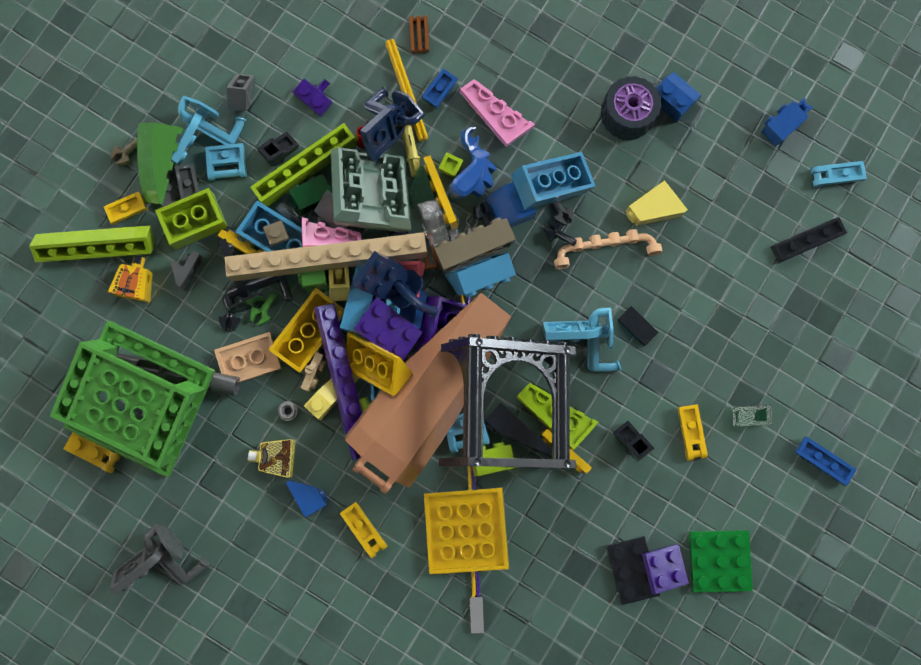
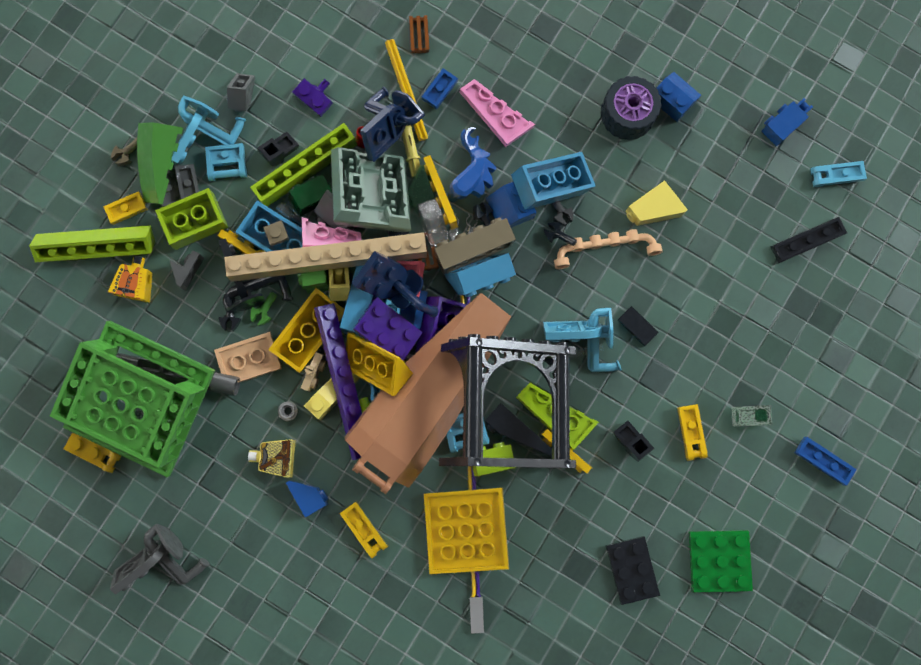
lime plate [438,152,463,178] -> none
dark purple plate [642,544,689,594] -> none

